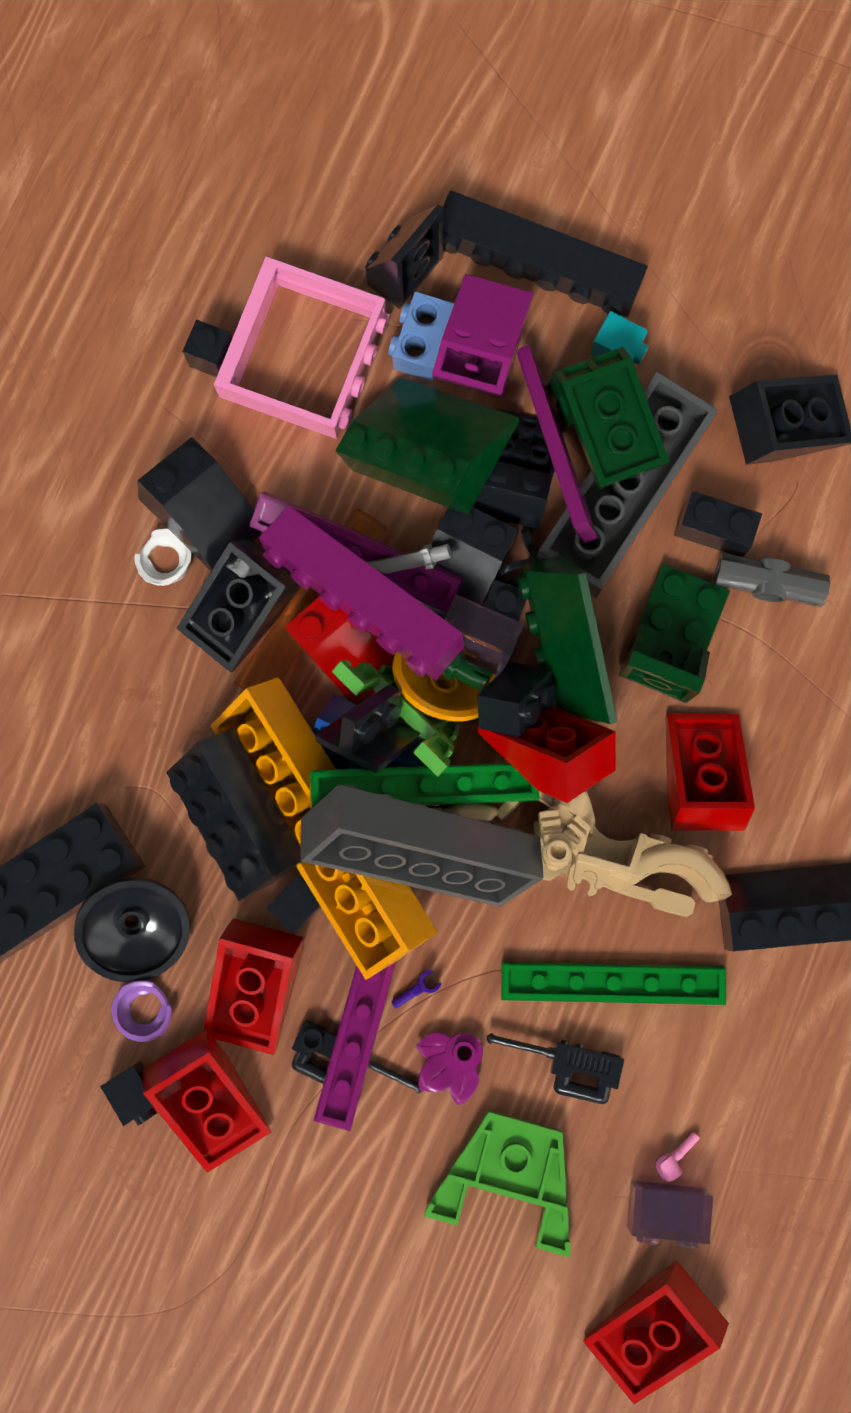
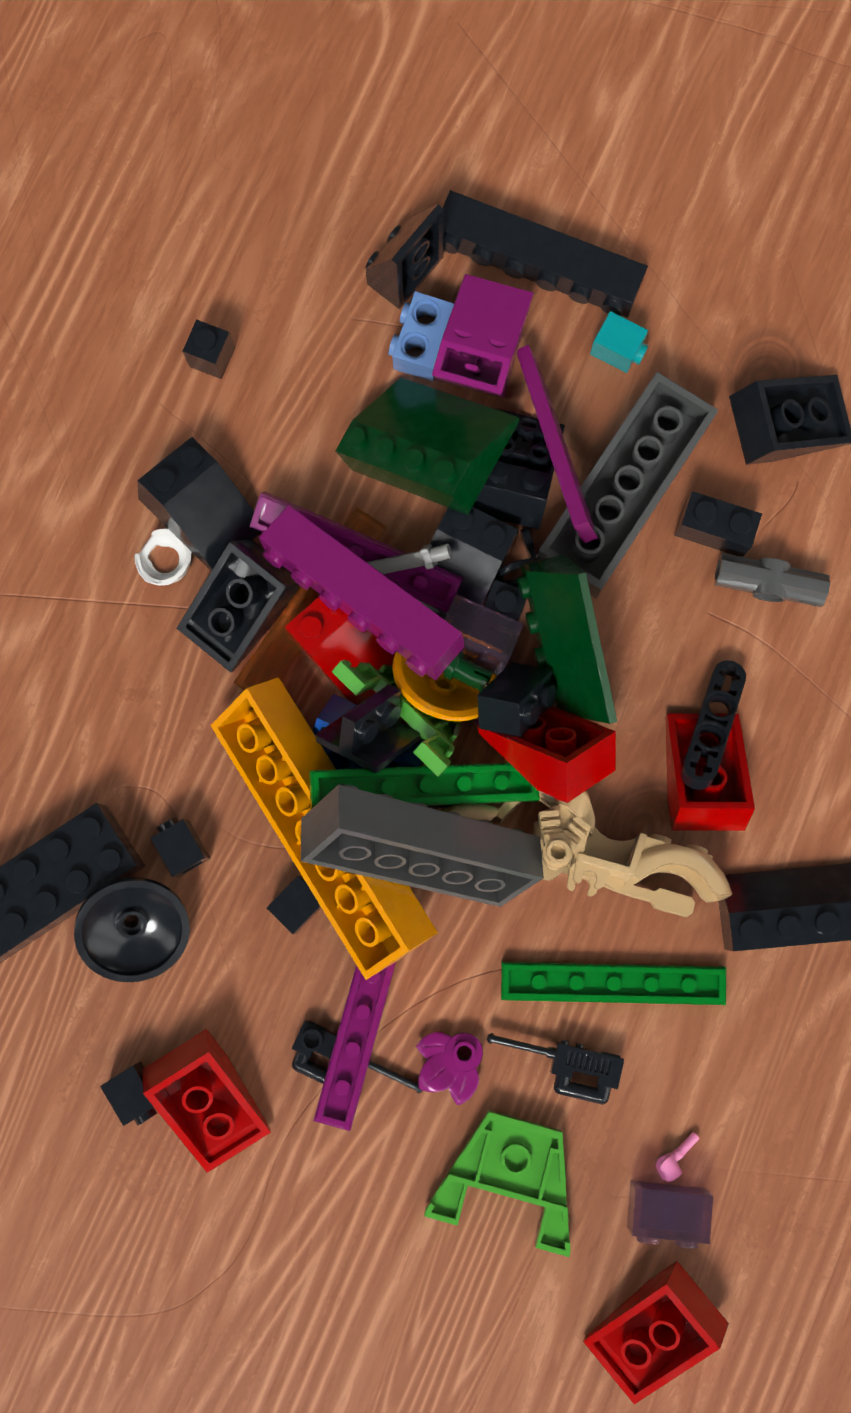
medium lavender piece [111,980,172,1042] -> none
black brick [166,728,302,901] -> none
red slope [204,918,304,1055] -> none
bright pink window [214,257,390,439] -> none
dark purple hand [391,970,441,1009] -> none
dark green bracket [547,347,670,490] -> none
dark green bracket [618,564,730,703] -> none
none -> black brick [151,817,211,877]
none -> black beam [680,660,746,790]

